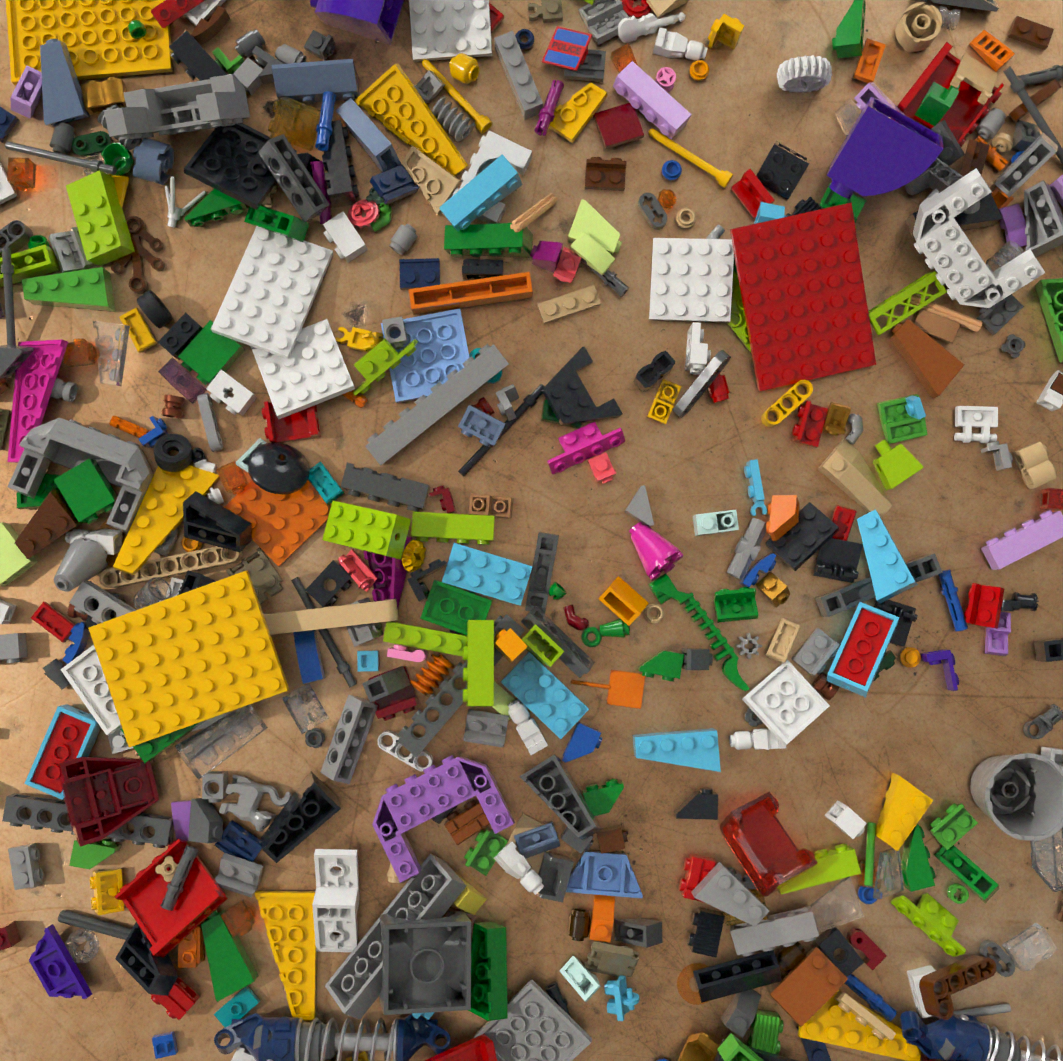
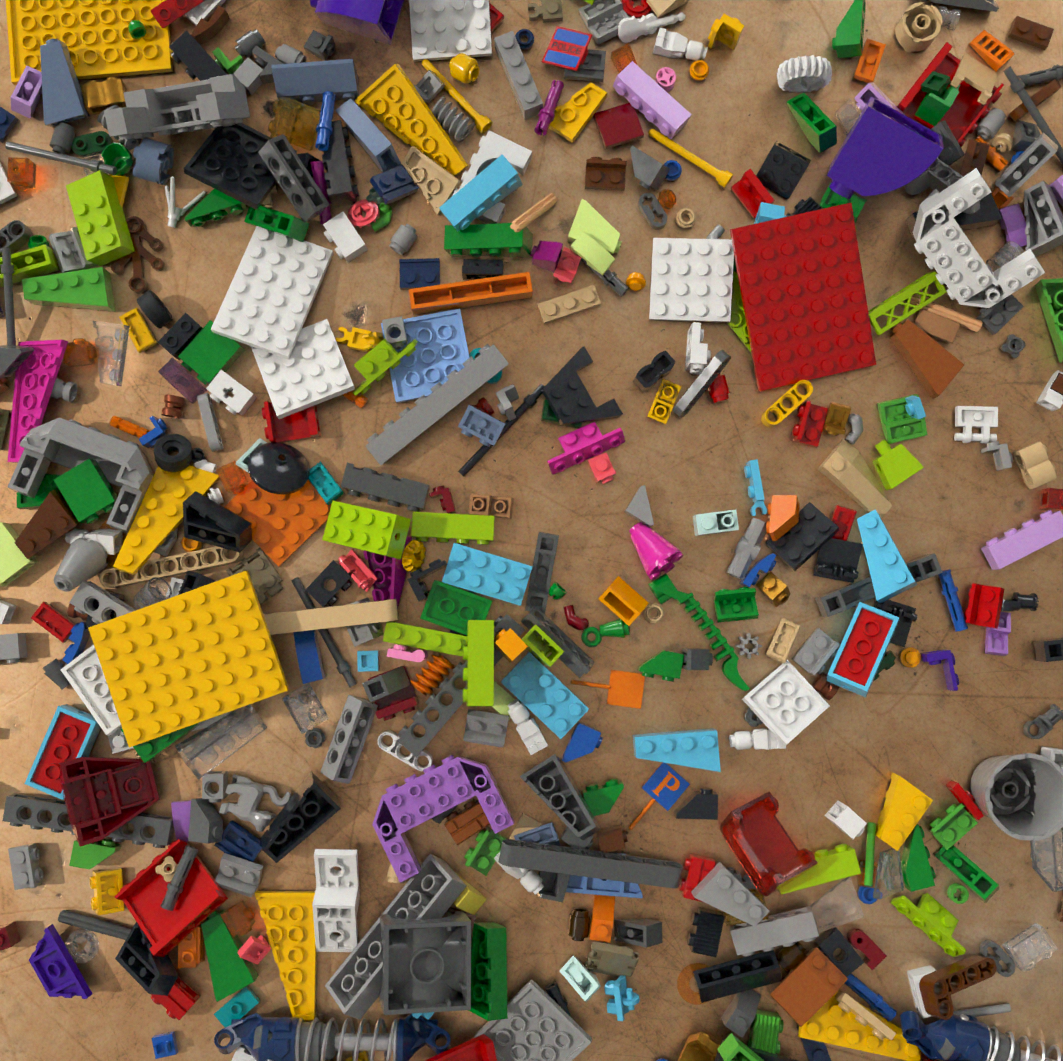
none -> coral bracket [237,935,271,965]
none -> dark grey beam [498,839,683,888]
none -> light orange plate [626,272,646,291]
none -> blue piece [629,762,690,830]
none -> dark grey slope [630,145,670,190]
none -> green slope [787,92,837,153]
none -> dark green tile [921,71,951,98]
none -> red plate [946,780,984,820]

